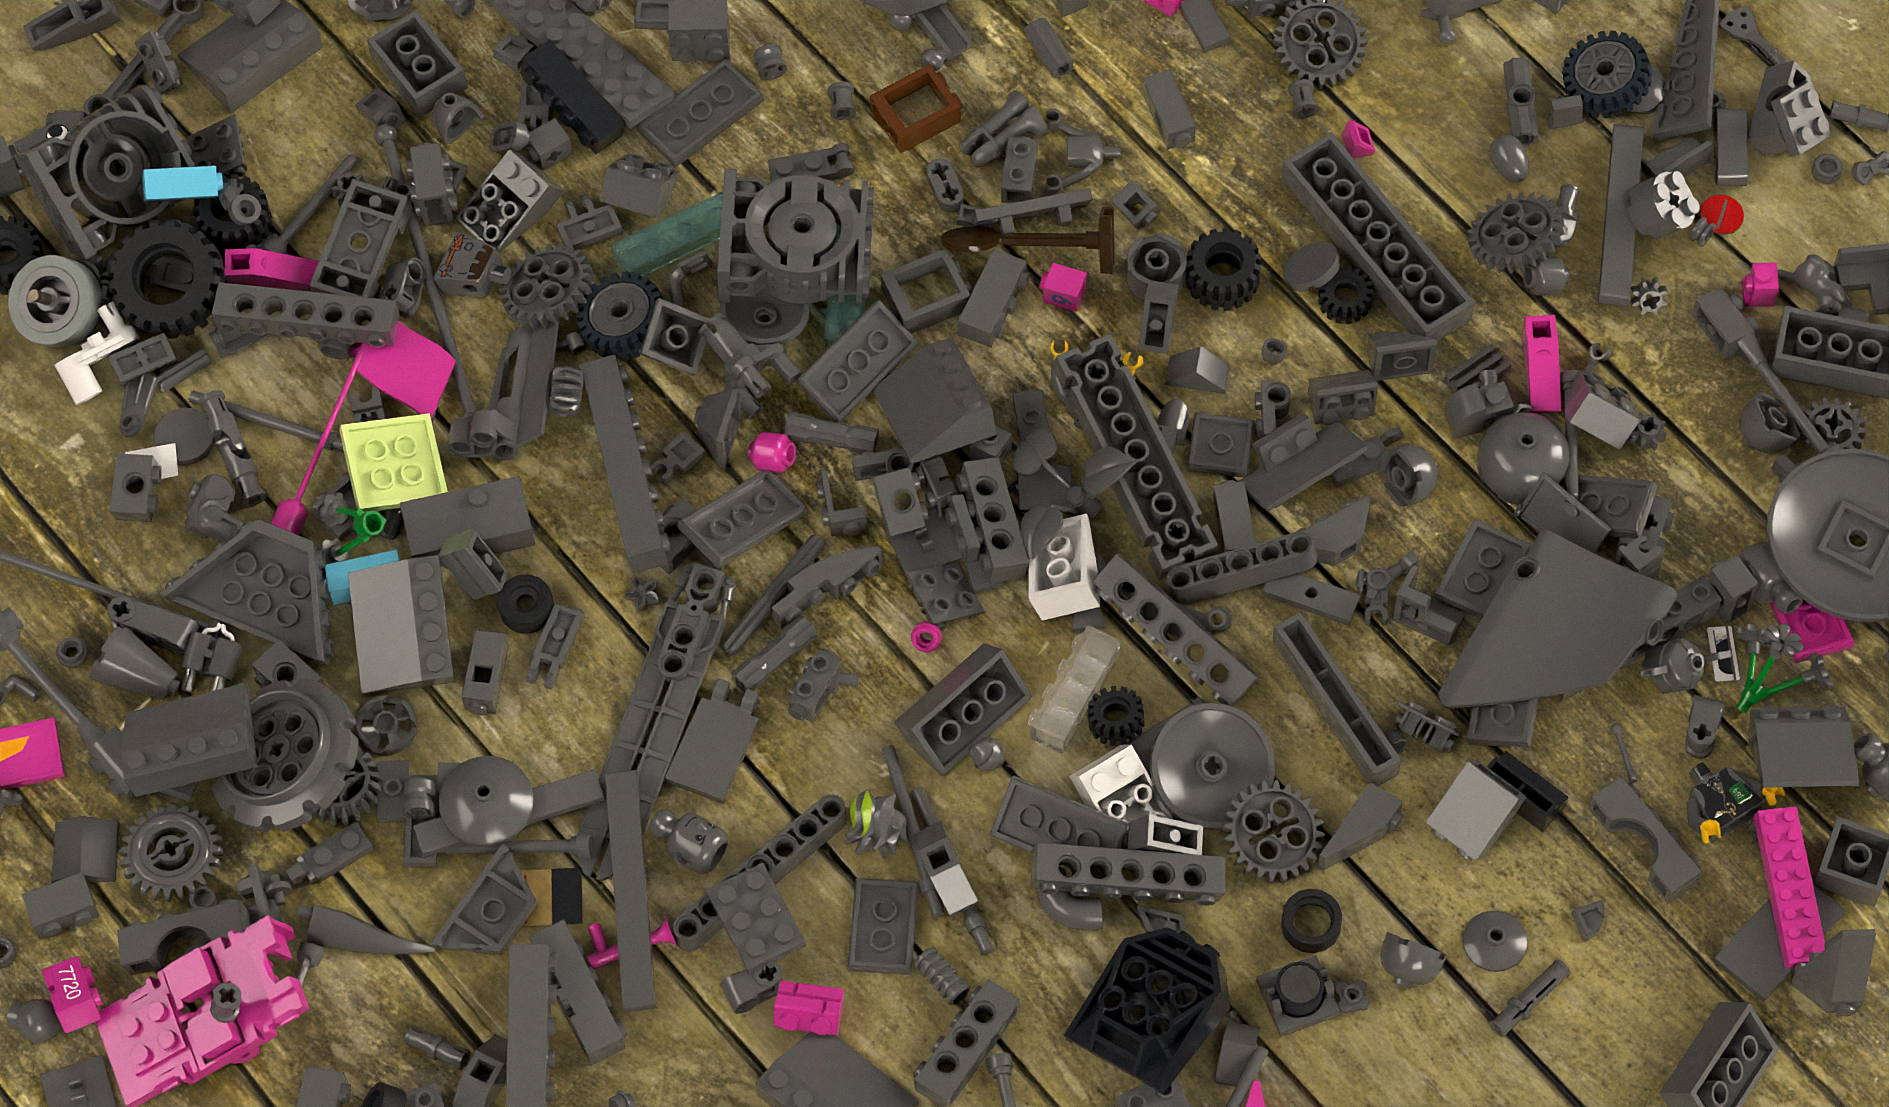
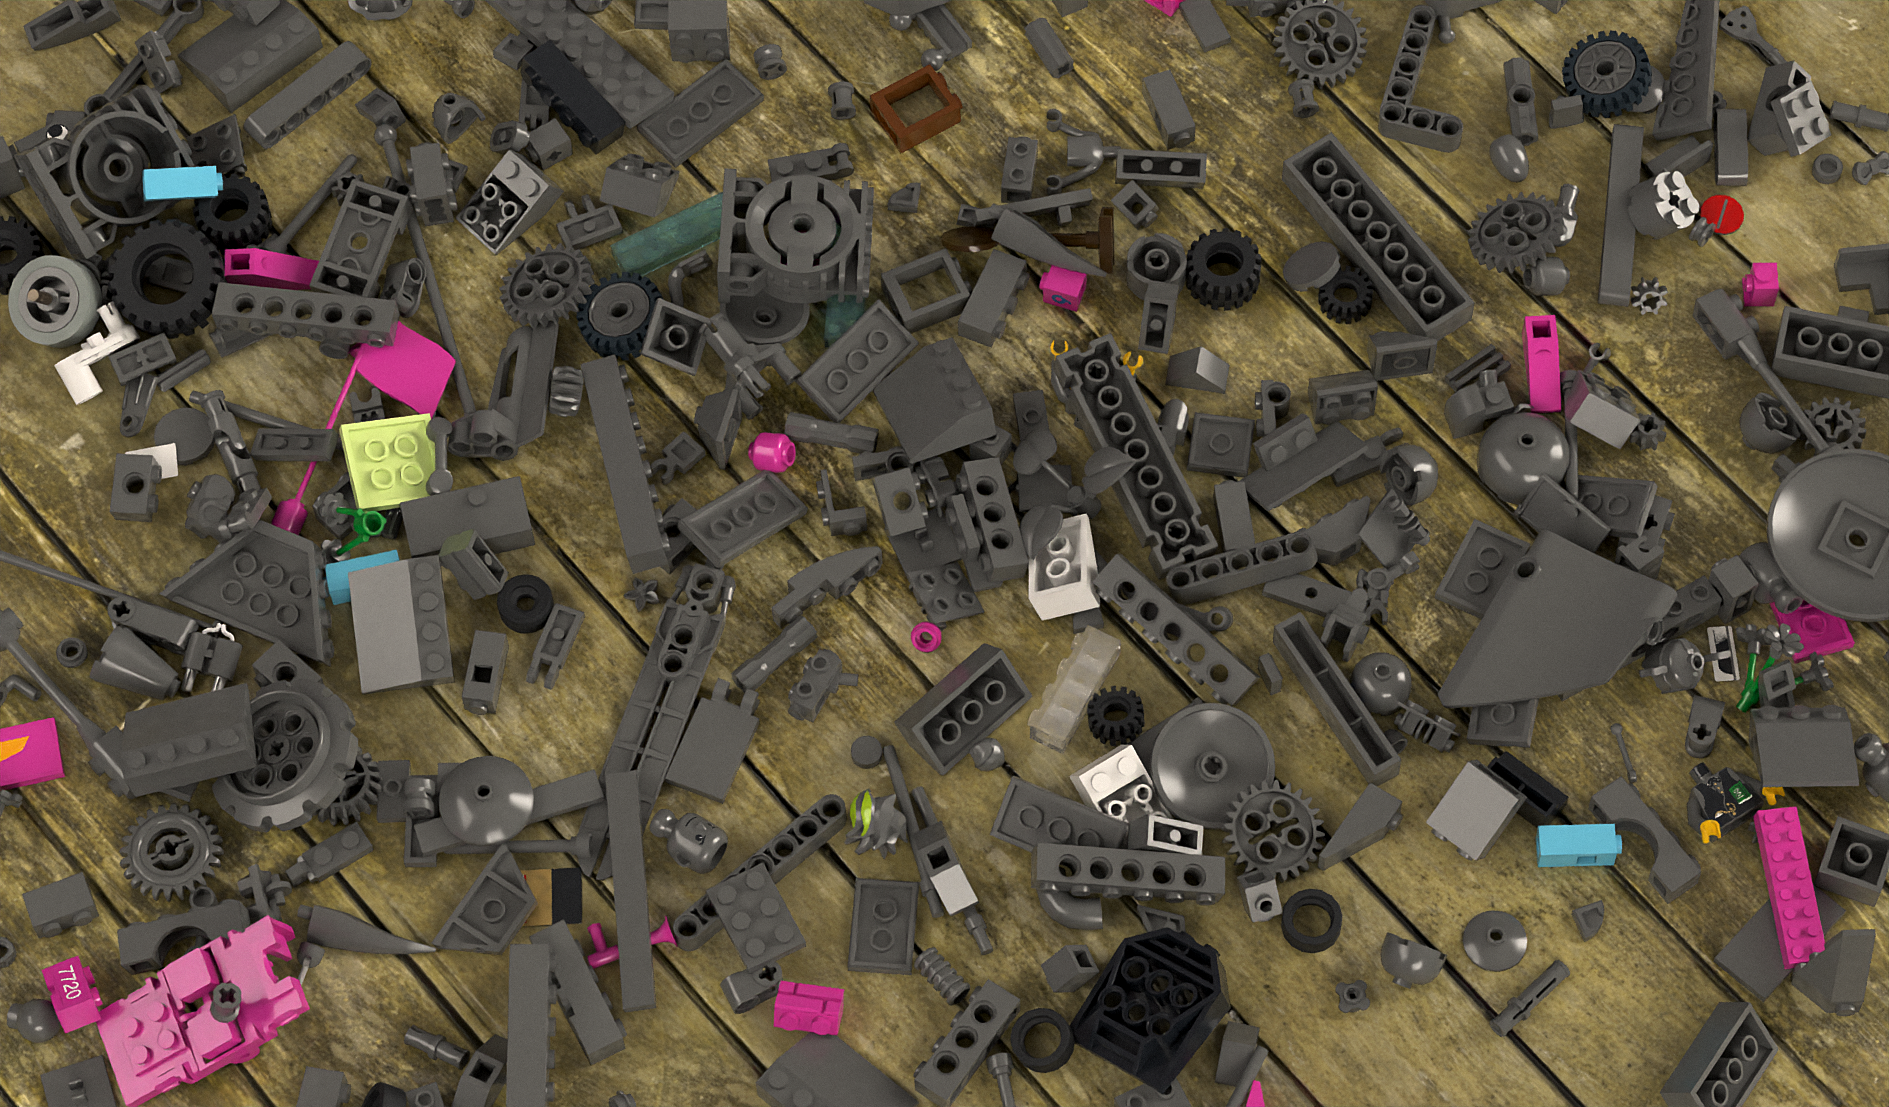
dark grey slope [52,816,119,883] -> none
dark grey arm [218,179,261,226] -> none
dark grey piece [354,695,418,755] -> none
dark grey brick [367,10,468,118] -> none
dark grey torso [434,231,511,297] -> none
dark grey hand [555,332,586,355] -> none
dark grey axle [722,534,825,656] -> none
dark grey beam [926,158,964,212] -> none
dark grey piece [959,90,1048,167] -> none
piece [1256,955,1340,1037] -> none
dark grey hinge [1261,338,1287,365] -> none
dark pink slope [1342,120,1375,158] -> none
dark grey panel [1393,565,1464,646] -> none
dark grey animal [1777,255,1853,314] -> none
none -> dark grey plate [218,487,272,539]
none -> dark grey beam [243,41,372,149]
none -> dark grey plate [250,428,339,462]
none -> dark grey bar [426,417,453,496]
none -> dark grey tile [851,736,882,769]
none -> dark grey tile [888,183,921,213]
none -> dark grey piece [988,203,1108,277]
none -> black tyre [1010,1008,1075,1073]
none -> dark grey brick [1041,945,1099,993]
none -> dark grey brick [1115,149,1207,189]
none -> dark grey brick [1237,867,1283,922]
none -> dark grey tile [1258,653,1283,695]
none -> dark grey hinge [1320,587,1370,662]
none -> dark grey cylinder [1350,652,1412,716]
none -> dark grey hinge [1356,488,1431,569]
none -> dark grey beam [1378,5,1463,153]
none -> medium azure brick [1535,824,1622,867]
none -> dark grey slope [1758,659,1796,708]

